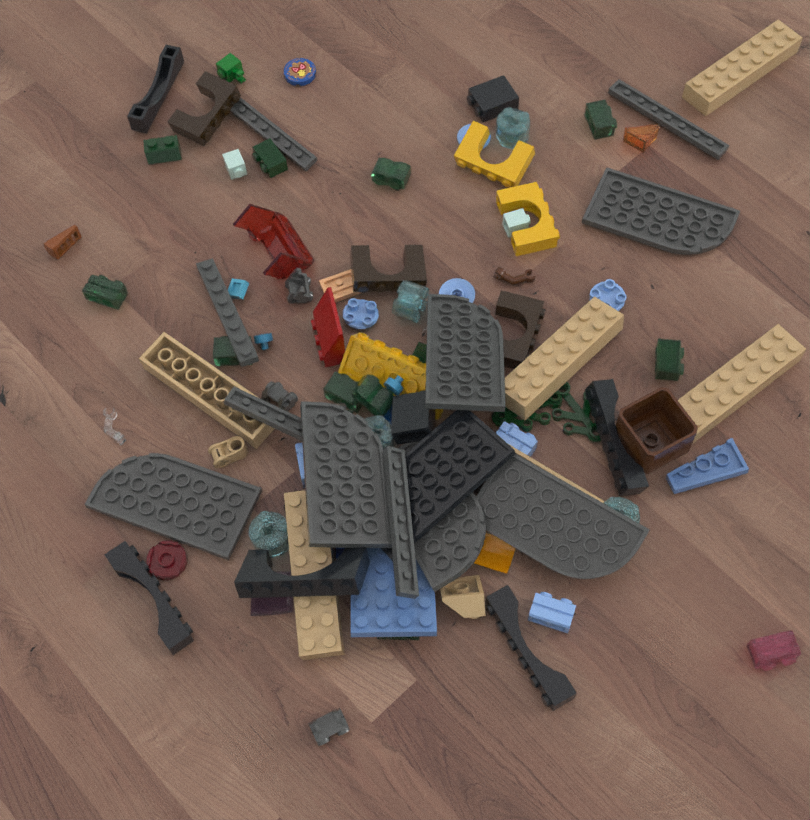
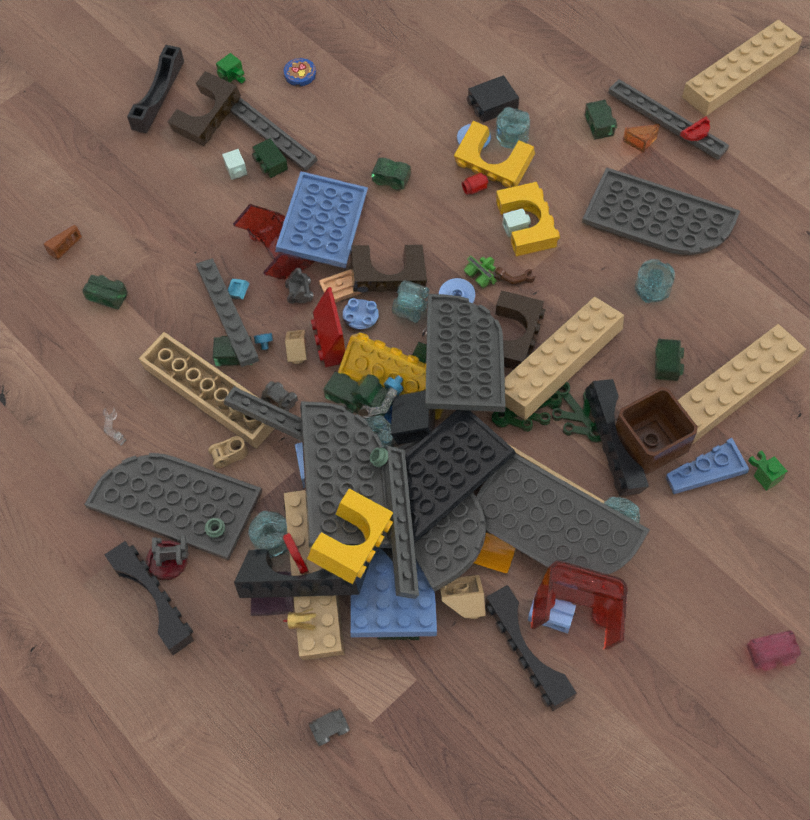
dark green brick [143,135,182,164] -> none
light blue brick [496,422,538,457] -> none
light blue dish [589,279,627,311] -> none
none -> dark grey piece [152,535,189,567]
none -> sand green plate [205,518,225,538]
none -> medium blue plate [275,171,368,268]
none -> red tile [283,533,309,575]
none -> pearl gold piece [283,608,316,631]
none -> tan slope [285,330,307,364]
none -> yellow arch [307,489,393,584]
none -> clear arm [360,388,398,419]
none -> sand green plate [370,447,388,468]
none -> red brick [461,173,489,195]
none -> bright green hips [464,255,497,288]
none -> clear red windscreen [531,561,628,649]
none -> clear light blue brick [635,259,675,303]
none -> red tile [680,116,710,141]
none -> green brick [748,450,788,491]

